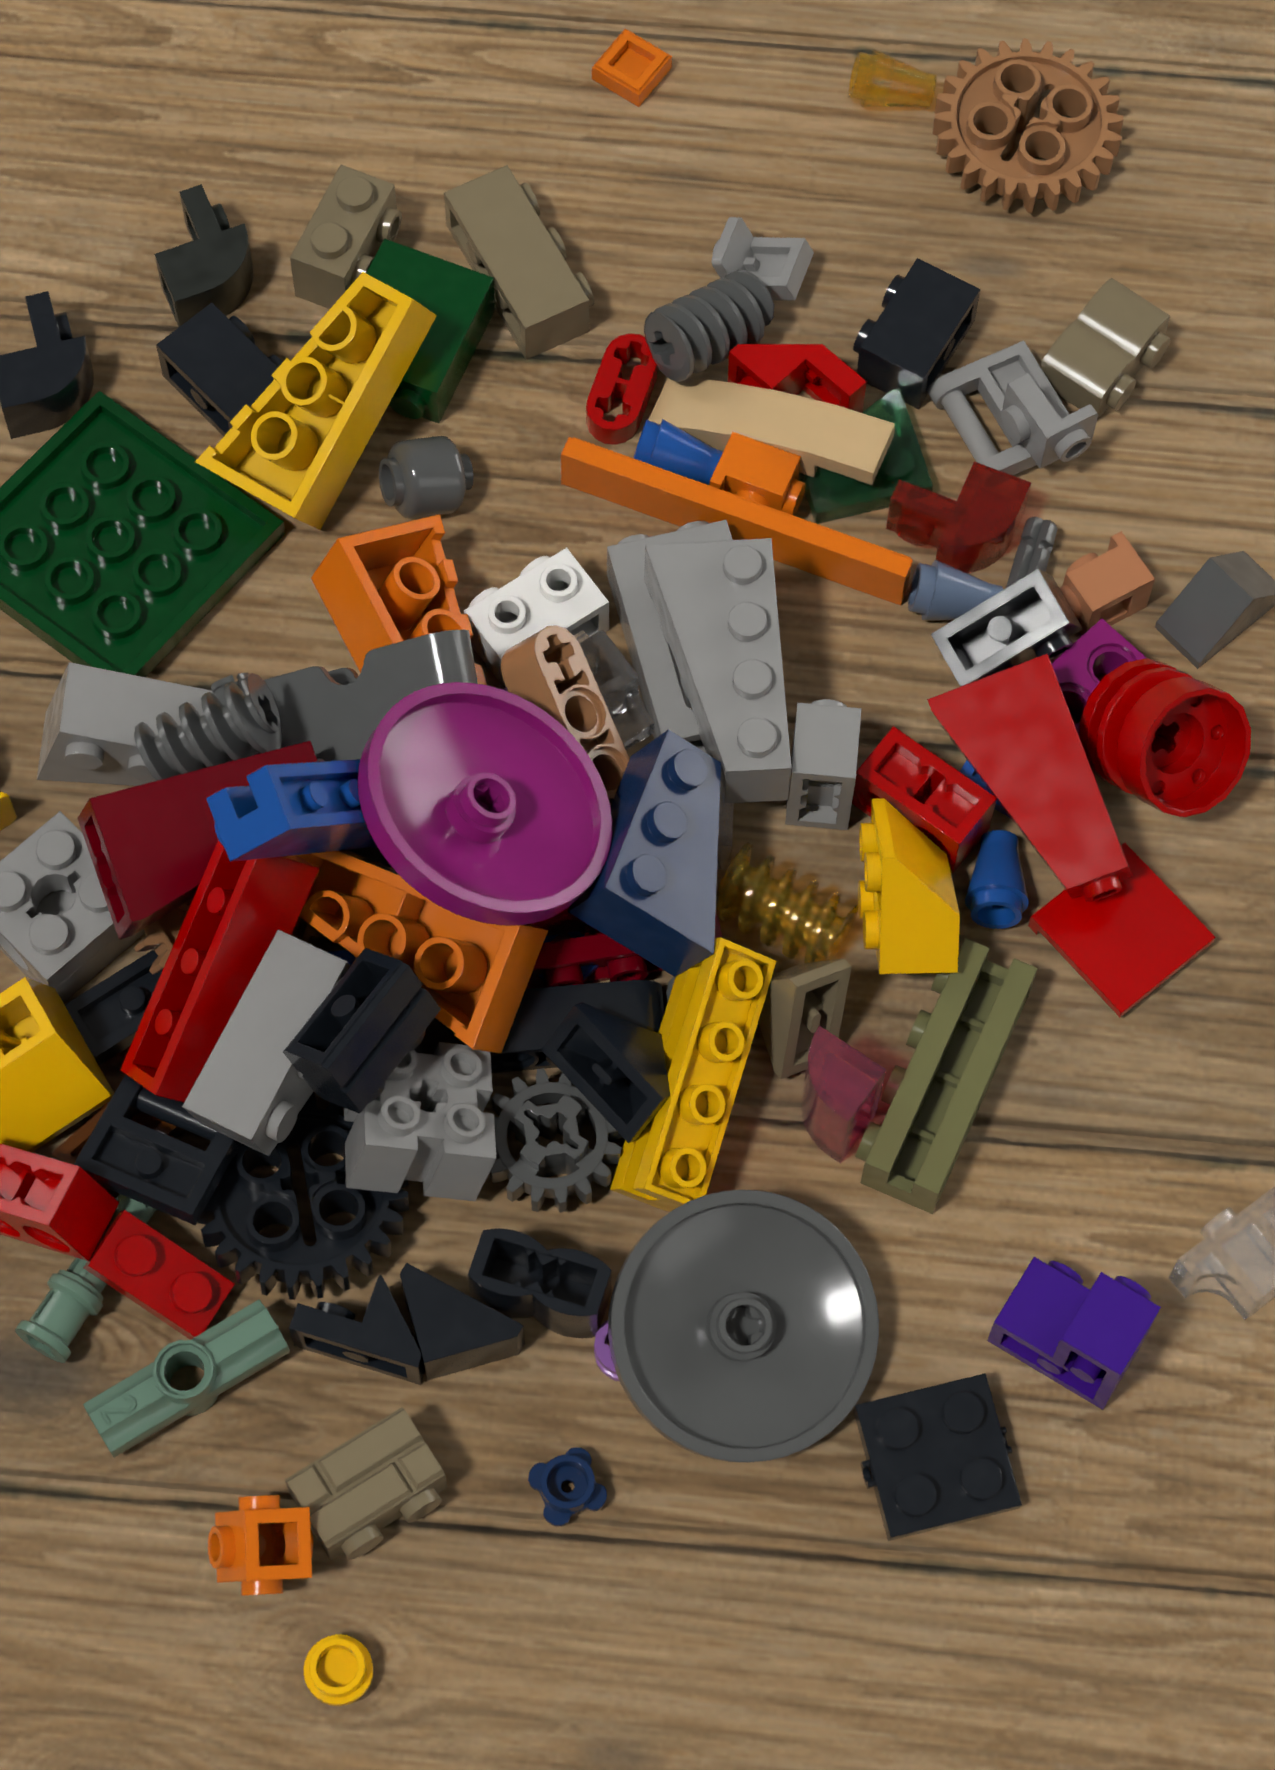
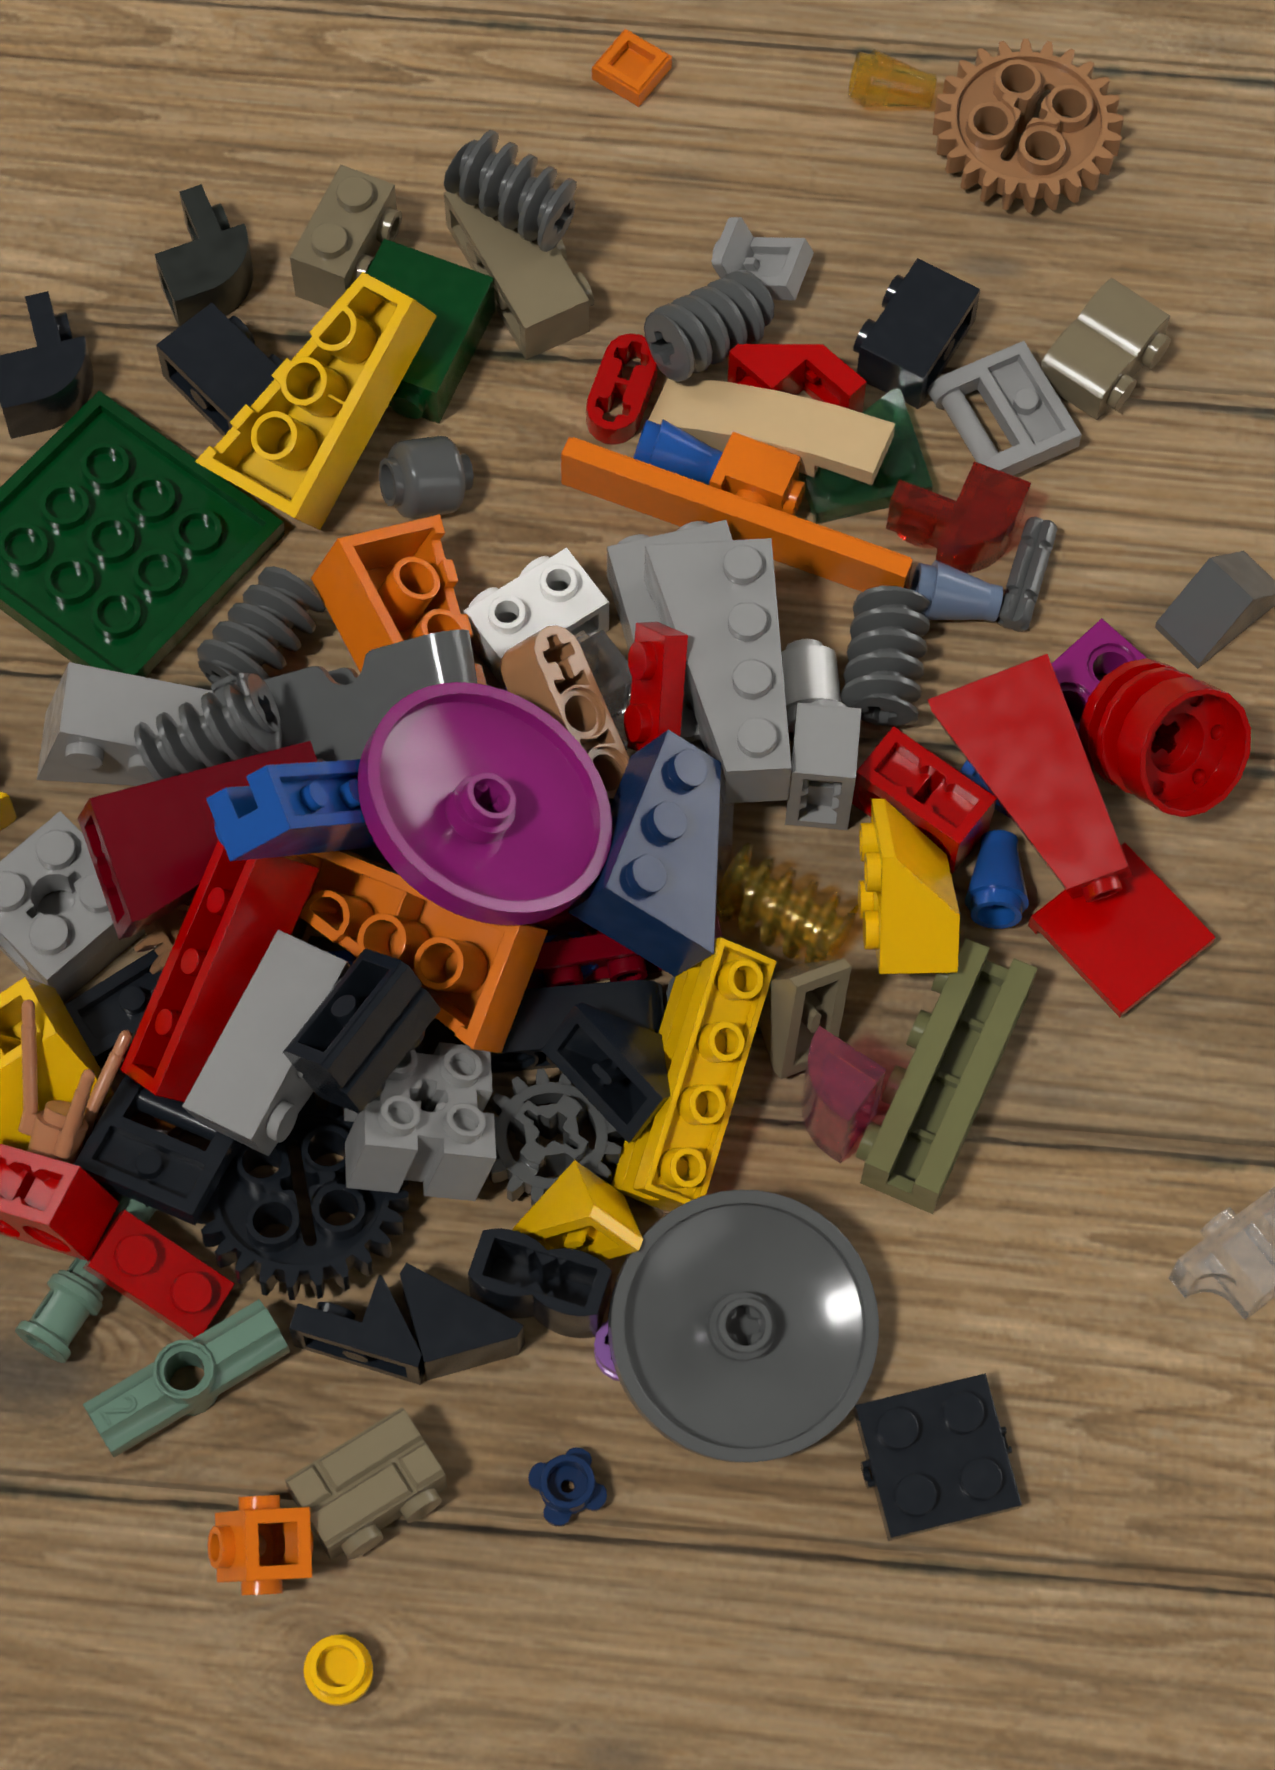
brick [931,569,1083,687] -> none
dark purple brick [987,1257,1161,1410] -> none
light grey bracket [1000,372,1098,469] -> none
nougat brick [1059,531,1155,636] -> none
none -> nougat plant [18,1000,132,1164]
none -> dark grey piece [197,566,326,684]
none -> dark grey piece [443,130,577,252]
none -> yellow slope [513,1160,643,1261]
none -> red plate [624,622,688,751]
none -> white brick [781,639,842,734]
none -> dark grey piece [841,585,930,727]

